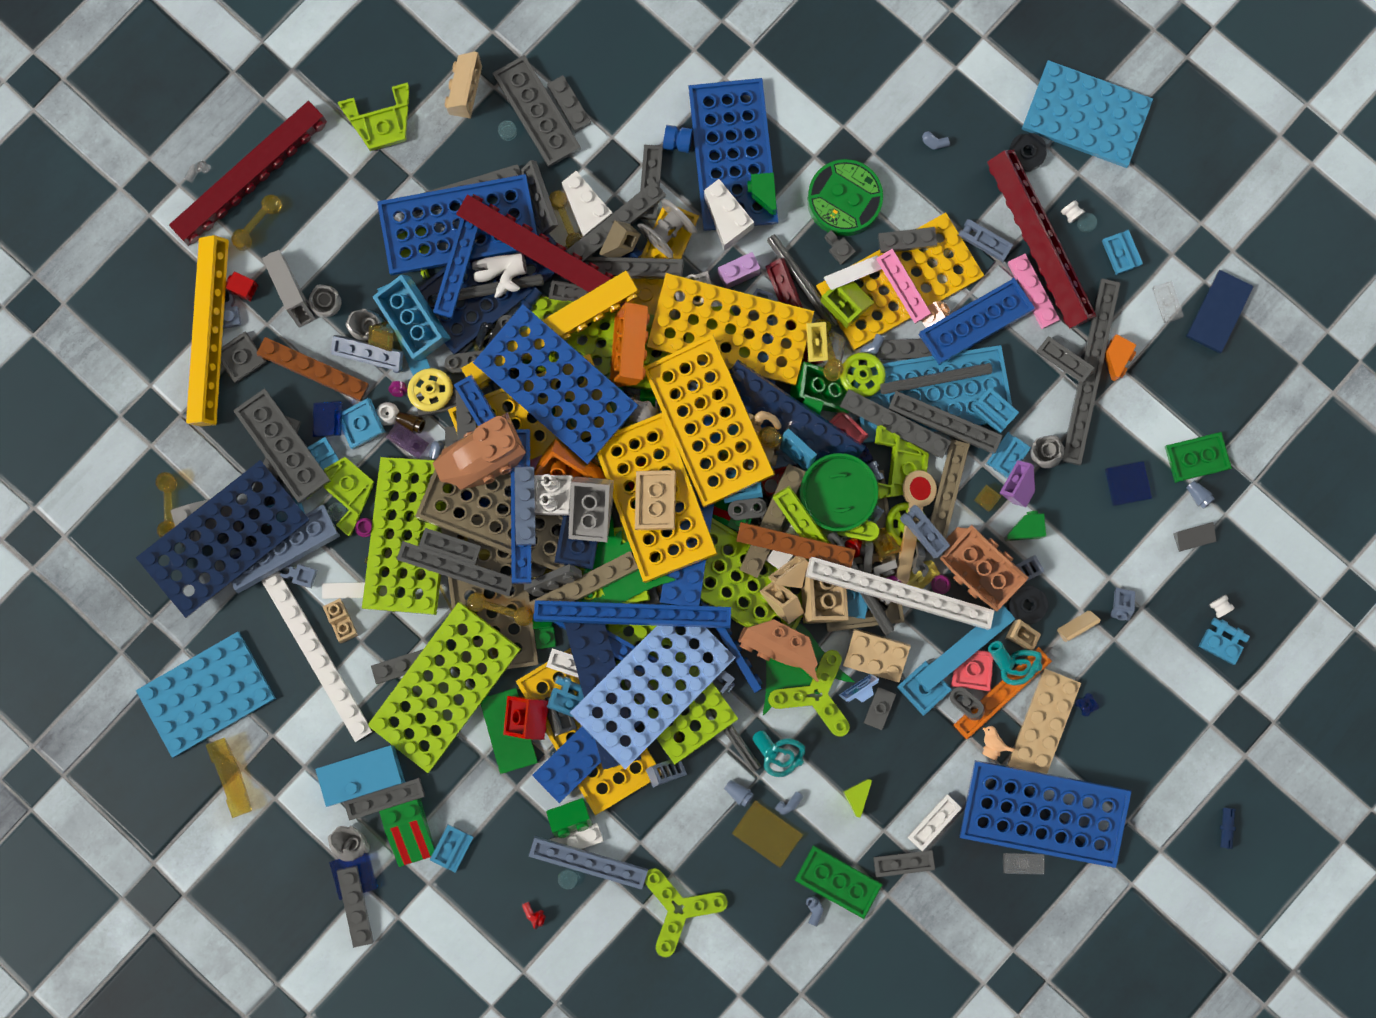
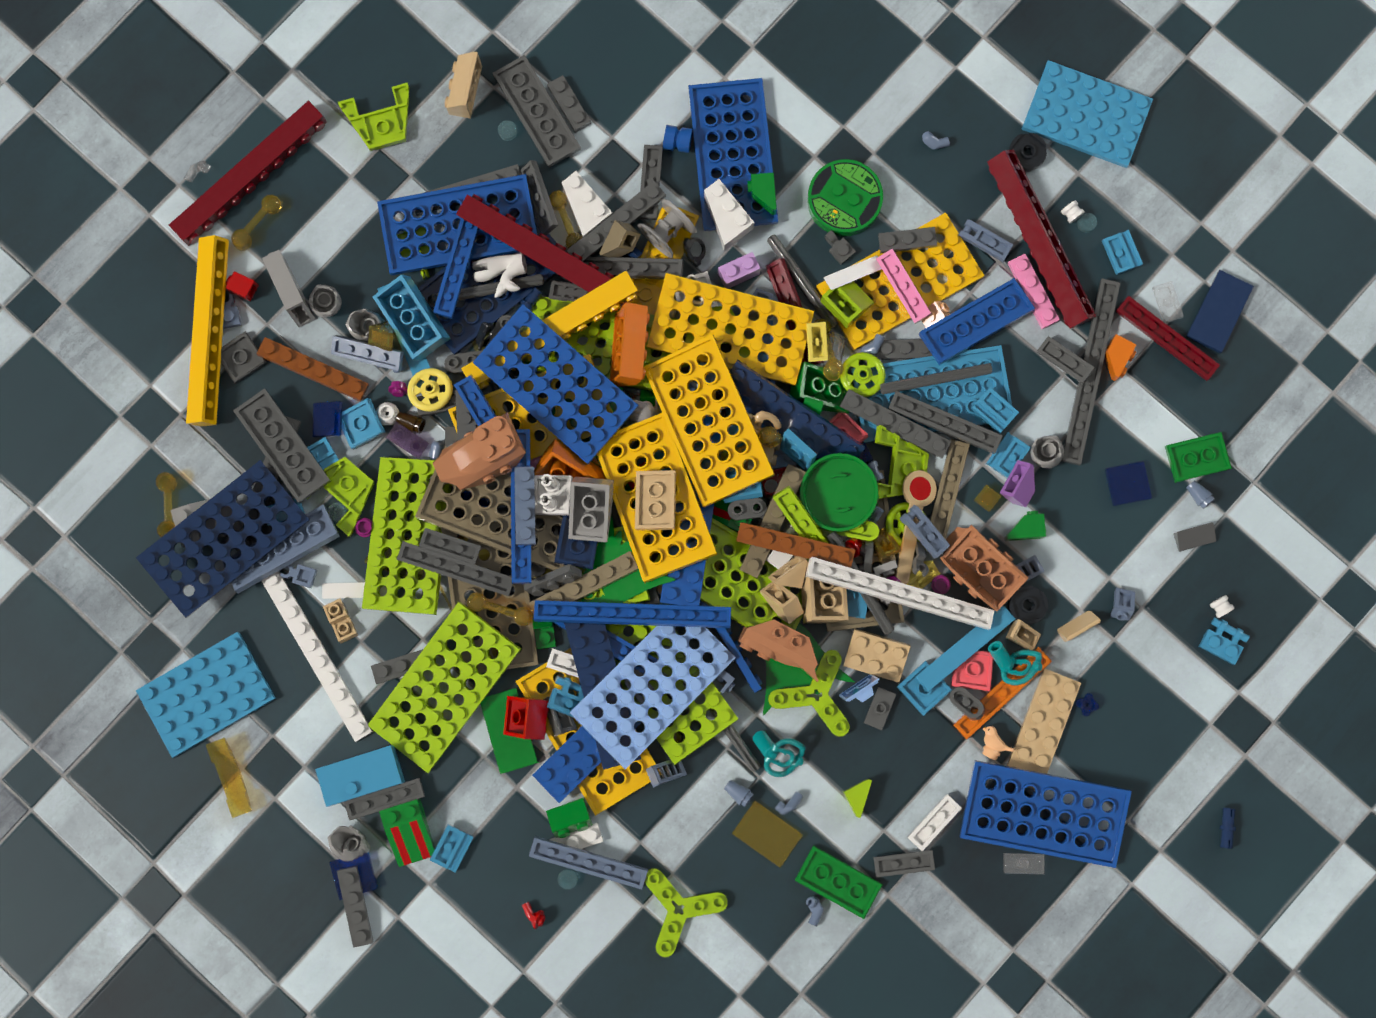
none -> black piece [683,237,706,267]
none -> dark red plate [1116,296,1220,381]

